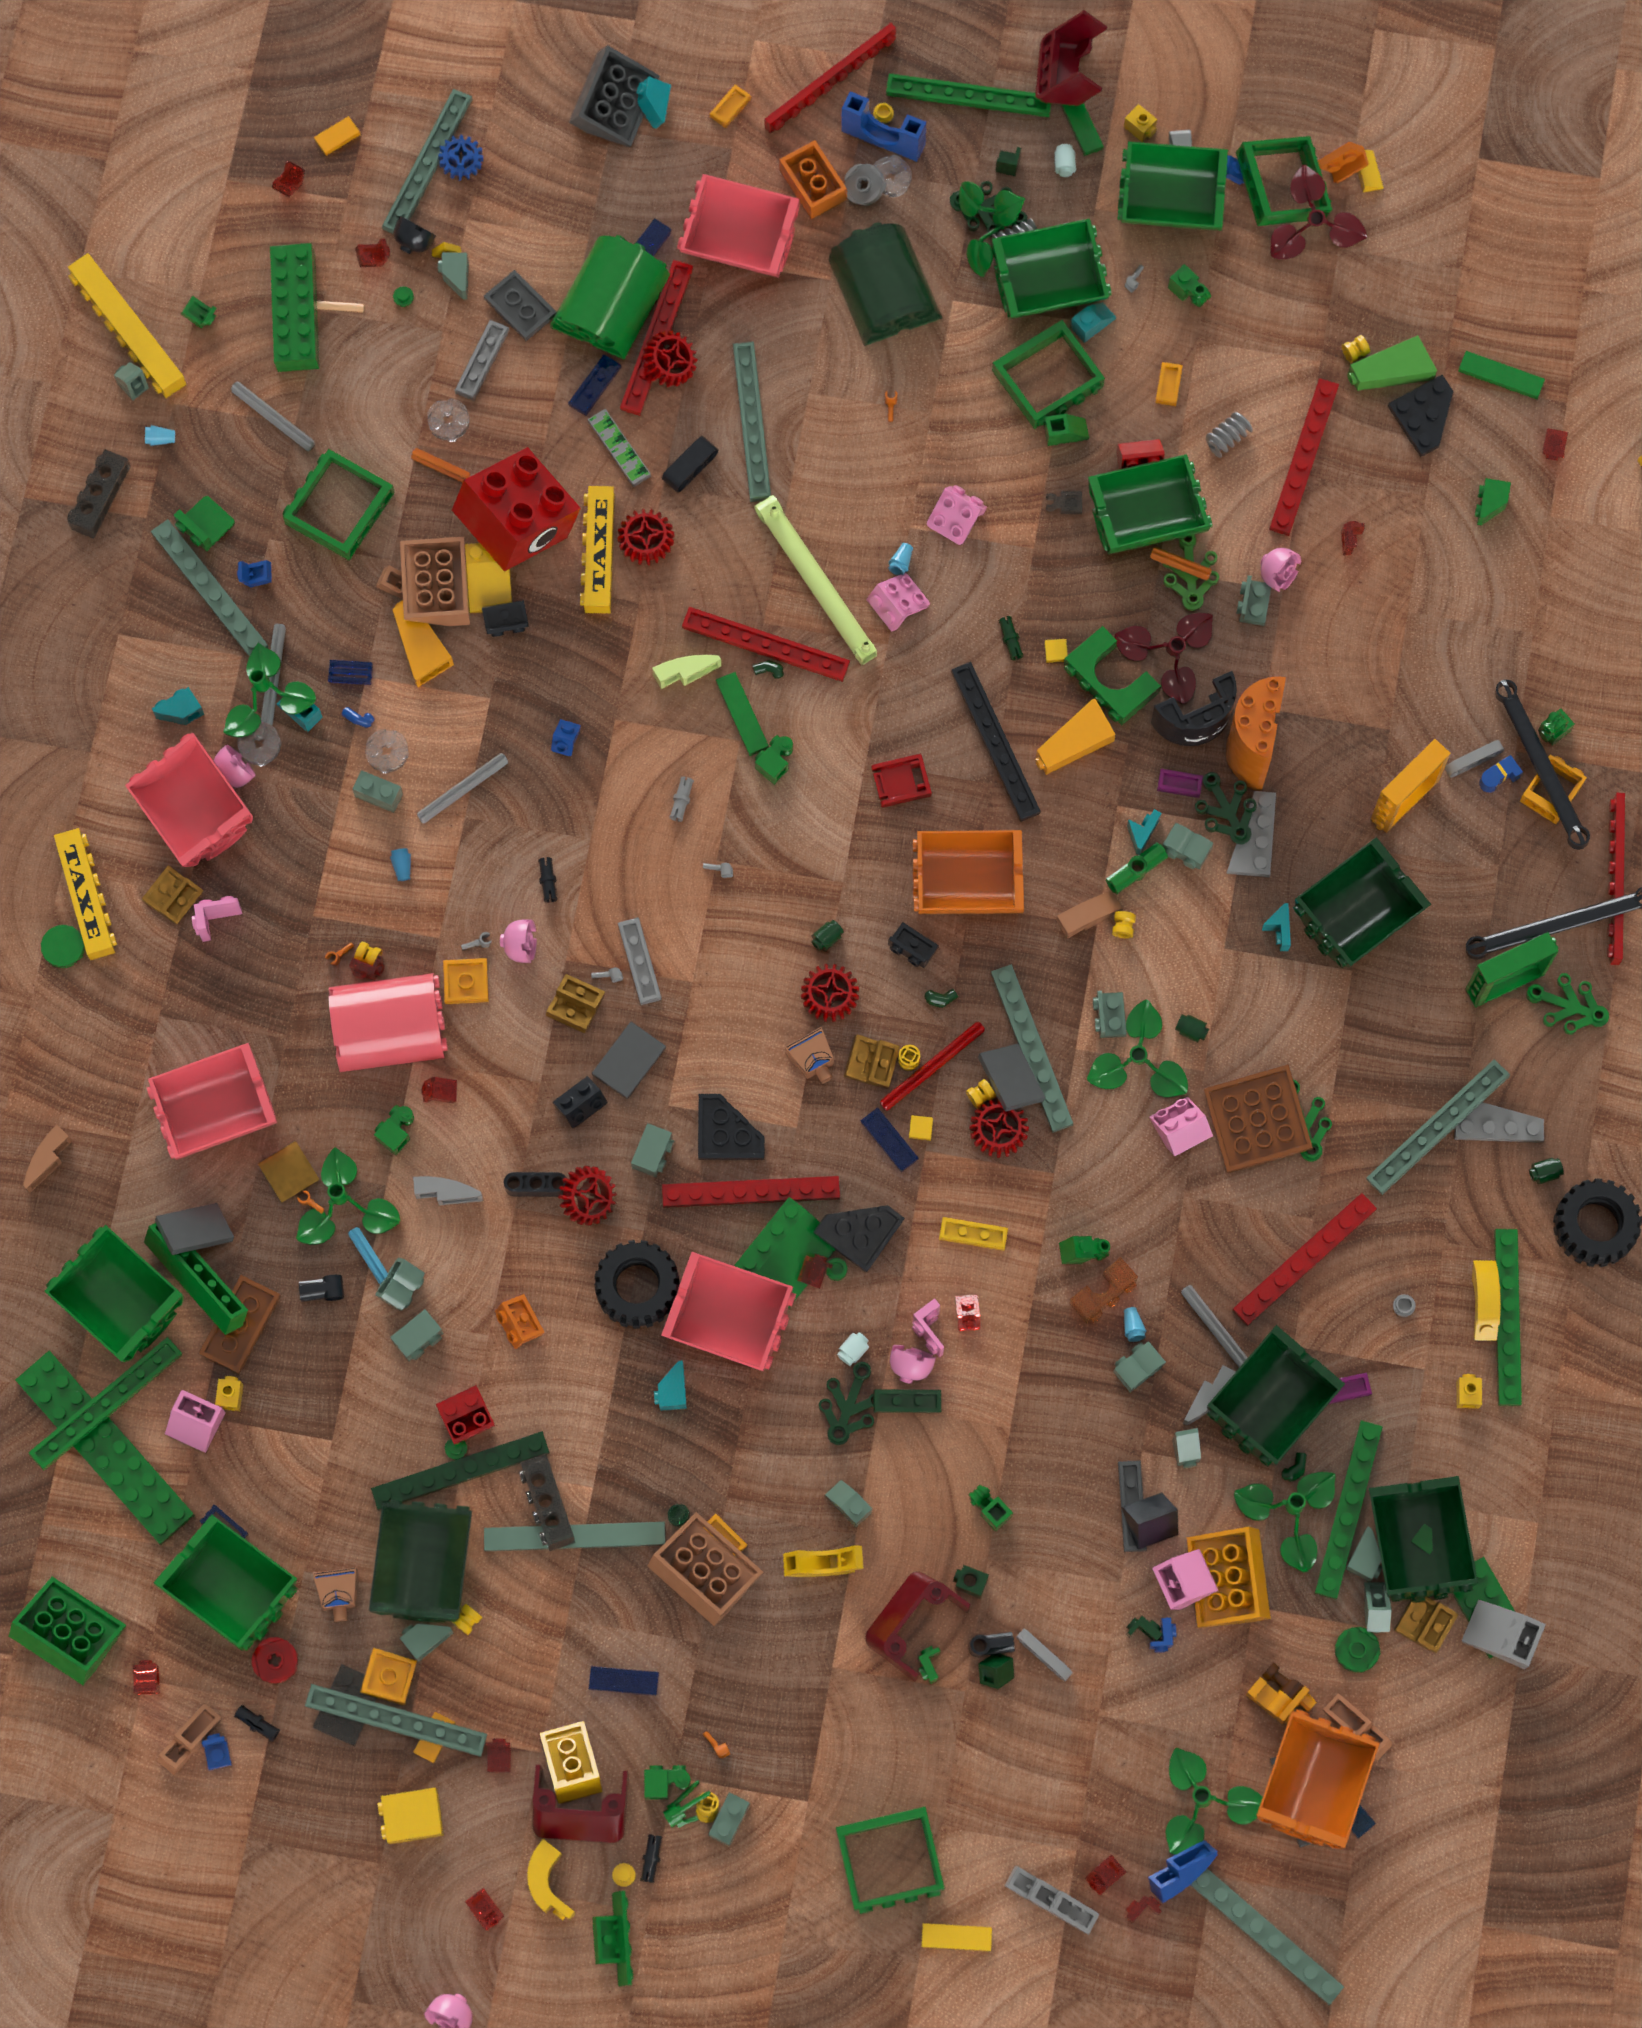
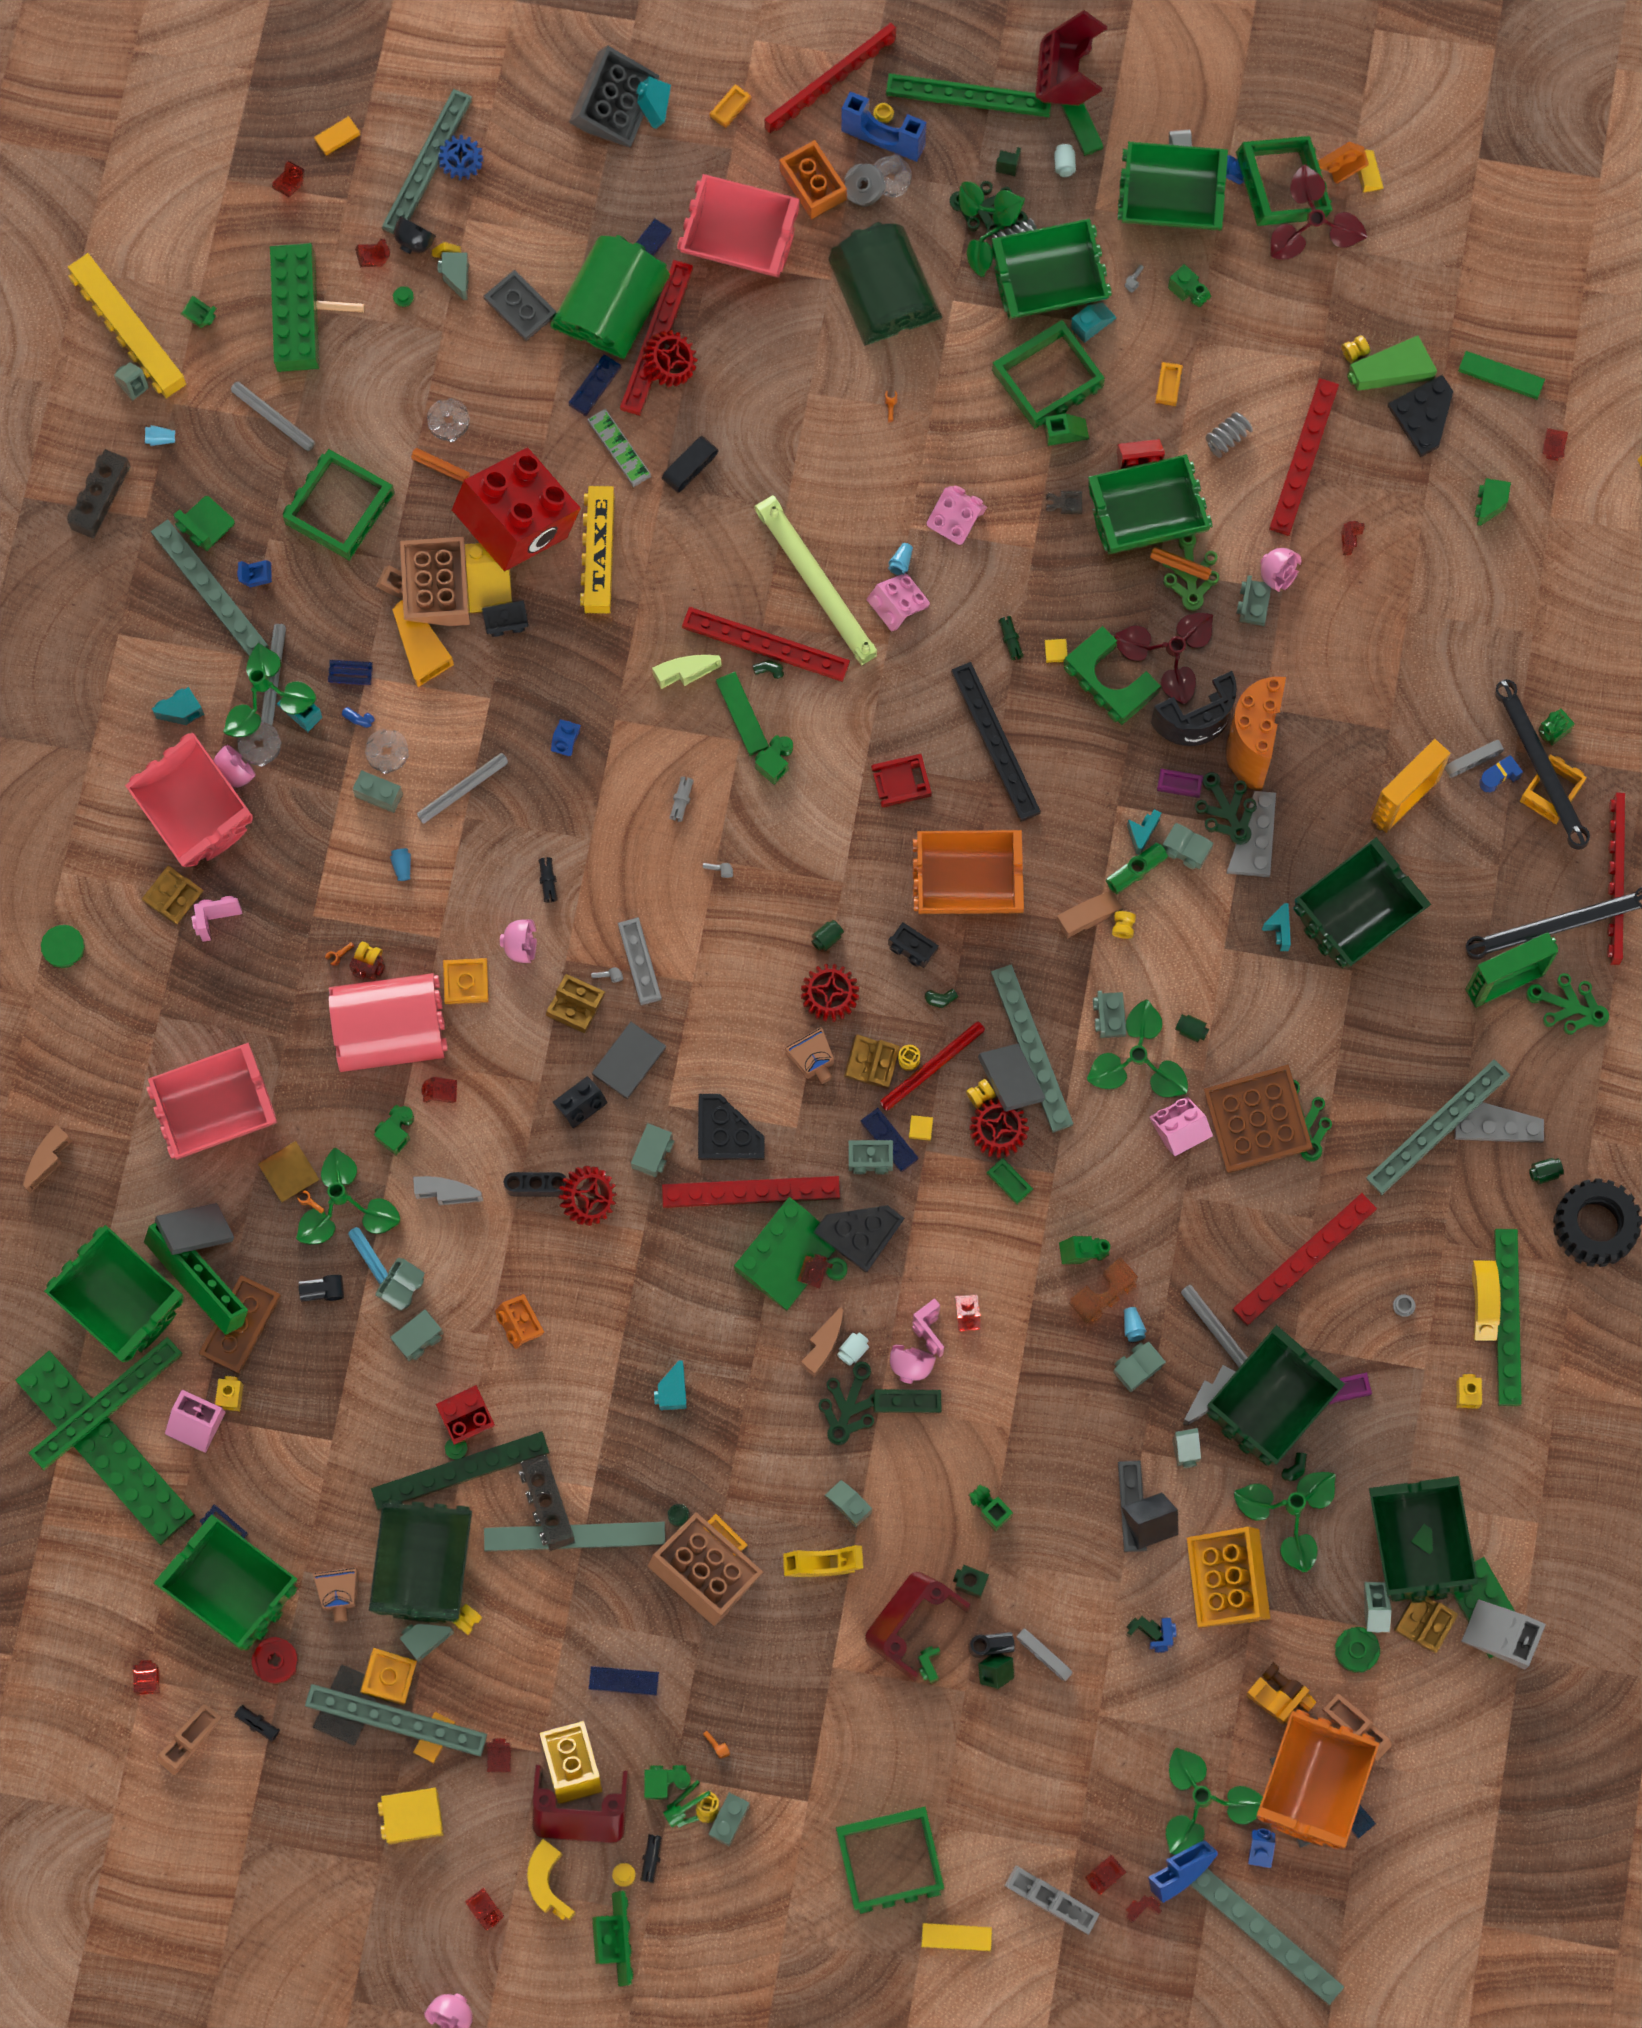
green slope [9,1576,126,1685] -> none
yellow brick [54,828,117,961] -> none
blue bracket [202,1734,232,1770] -> none
light grey tile [455,320,509,401] -> none
light grey hand [461,932,492,950] -> none
black tyre [594,1240,680,1329] -> none
red gear [617,508,675,565] -> none
coral cylinder [661,1252,796,1371] -> none
sand green tile [733,342,771,502] -> none
yellow tile [939,1217,1008,1251] -> none
light orange slope [1035,698,1116,775] -> none
yellow brick [1124,104,1157,142] -> none
bright pink slope [1152,1549,1219,1610] -> none
green plate [1314,1420,1383,1600] -> none
sand green slope [1345,1527,1382,1582] -> none
none -> nougat slope [801,1307,843,1378]
none -> sand green bracket [849,1140,893,1175]
none -> green tile [986,1158,1033,1205]
none -> blue bracket [1248,1829,1276,1868]

